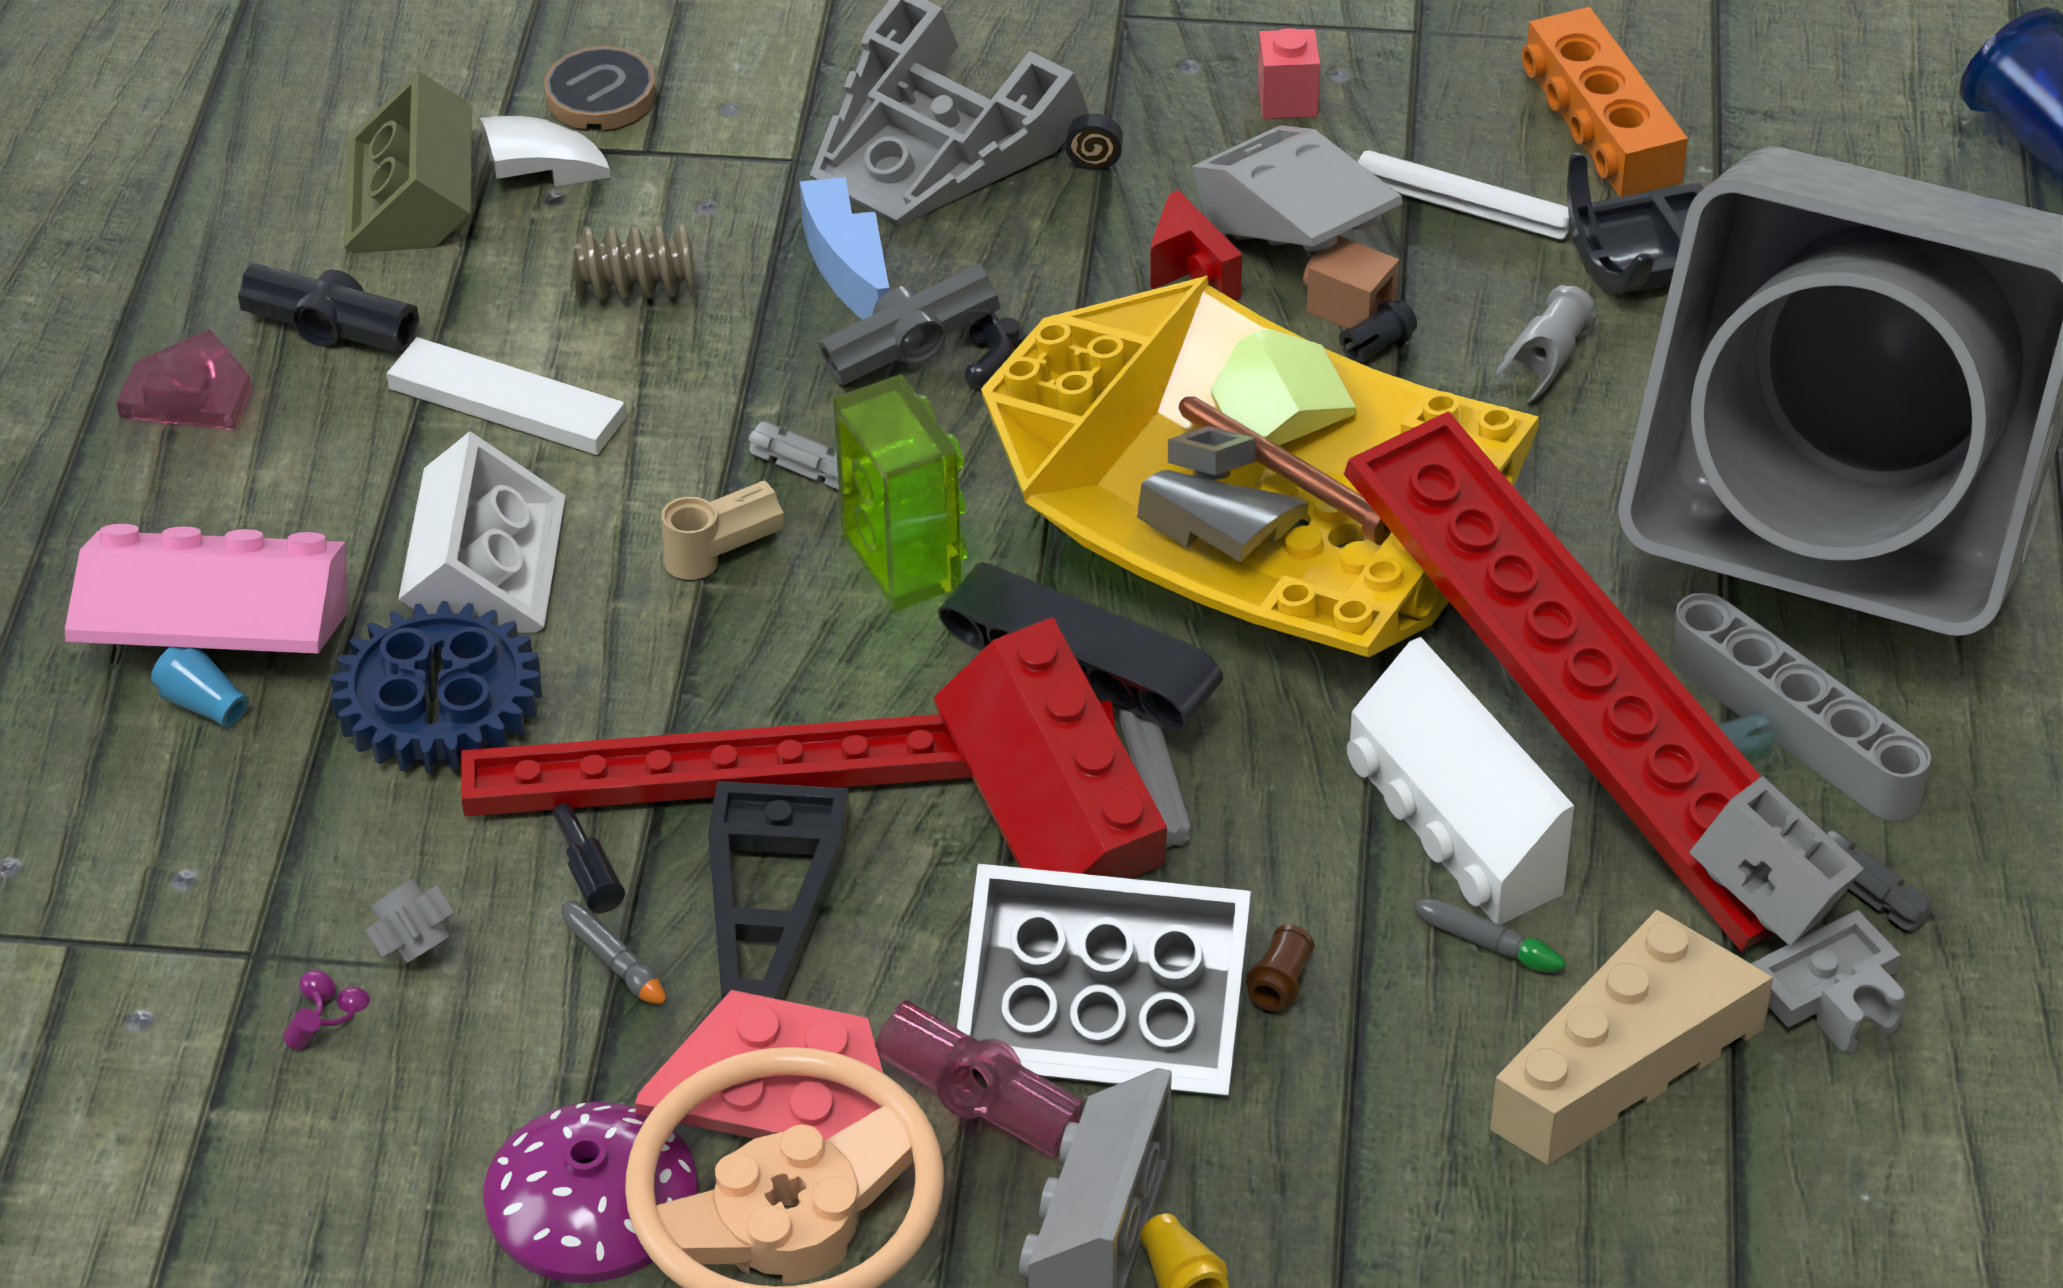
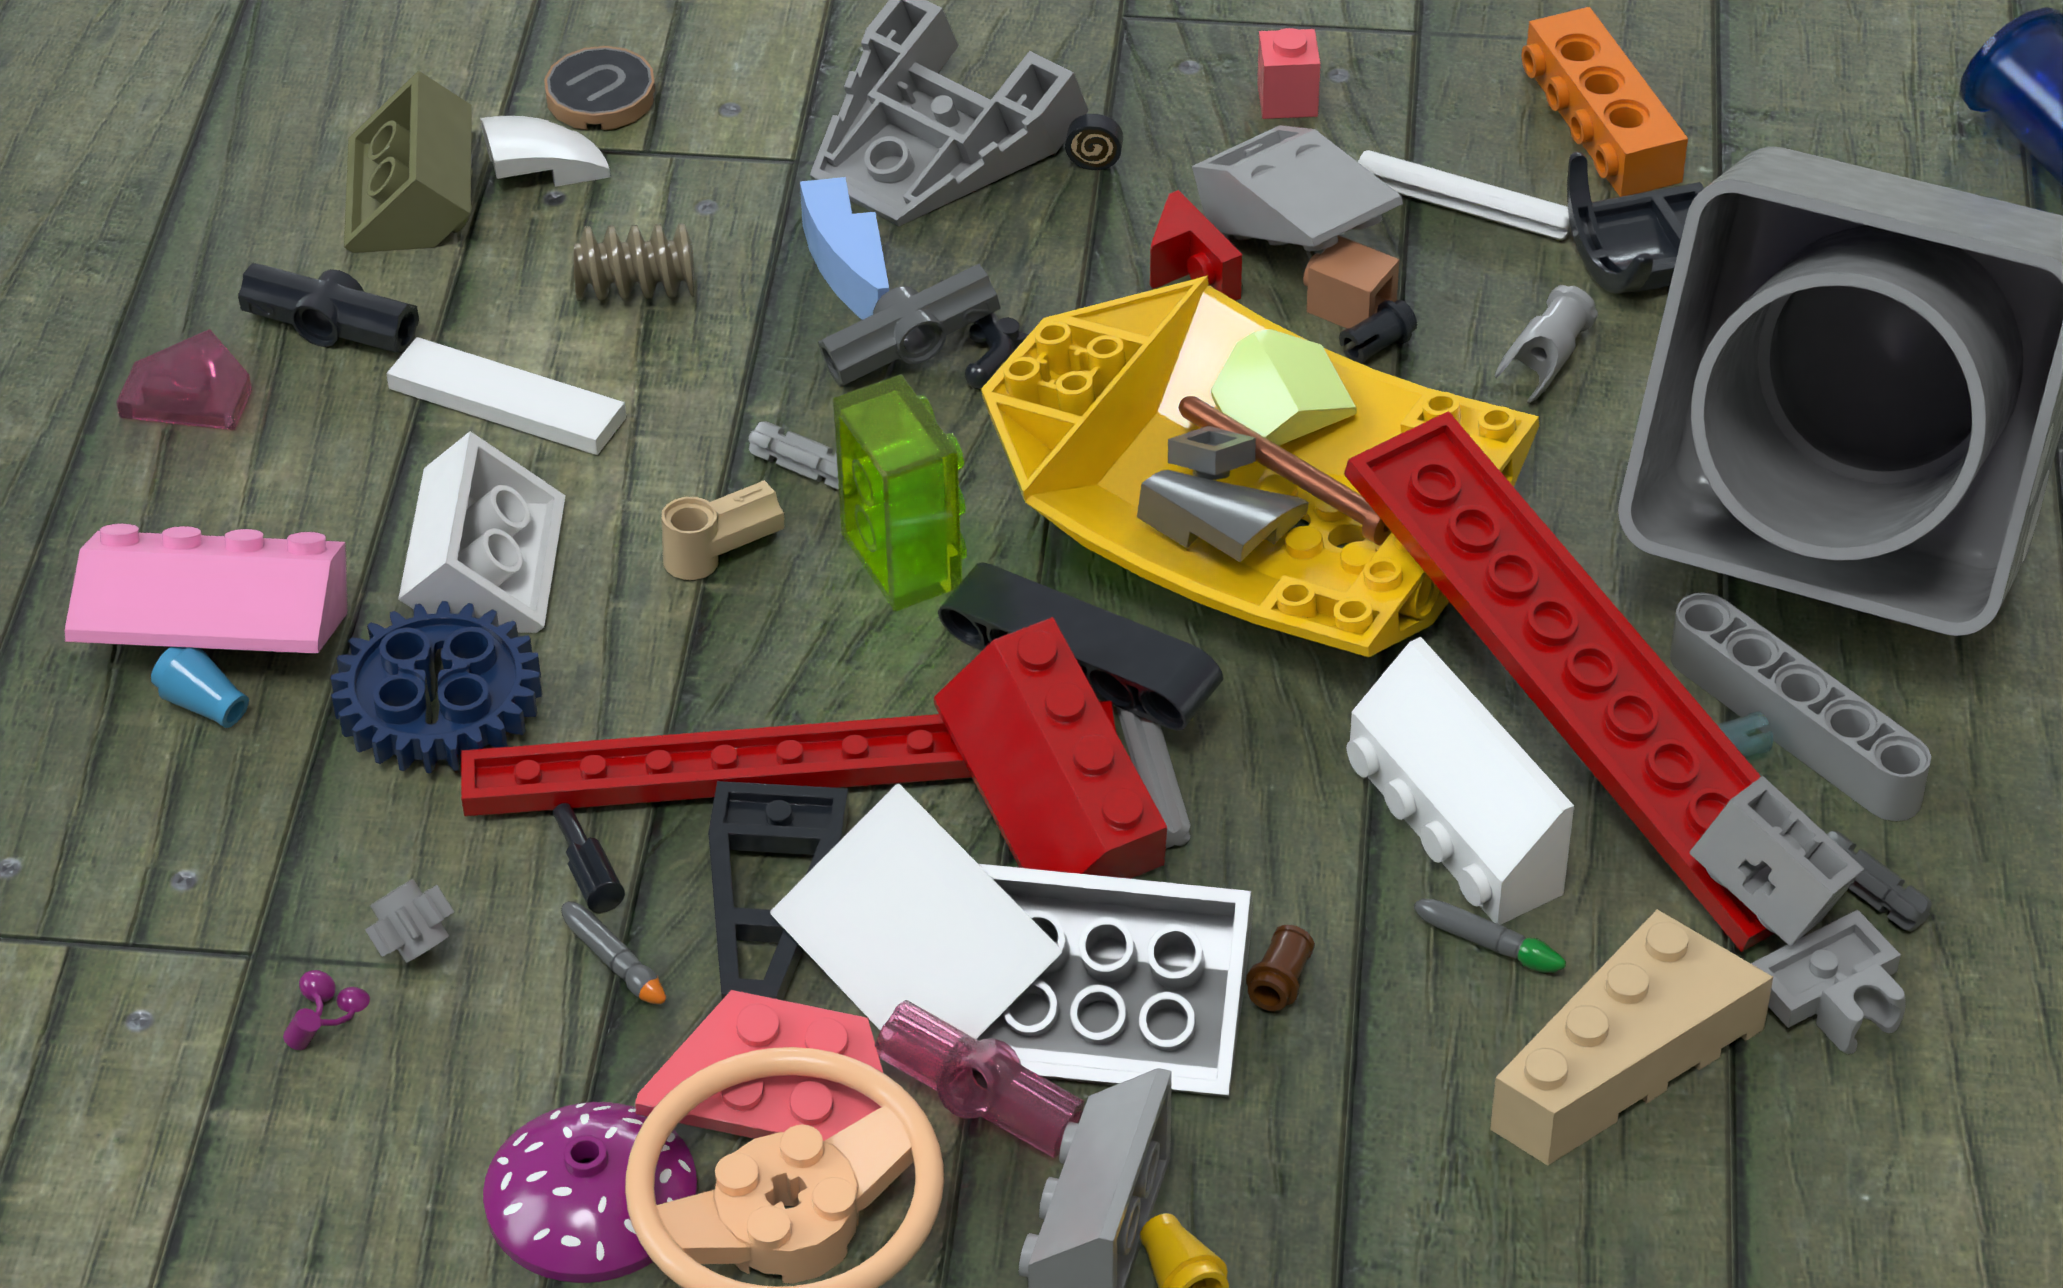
none -> white sticker [770,784,1062,1083]

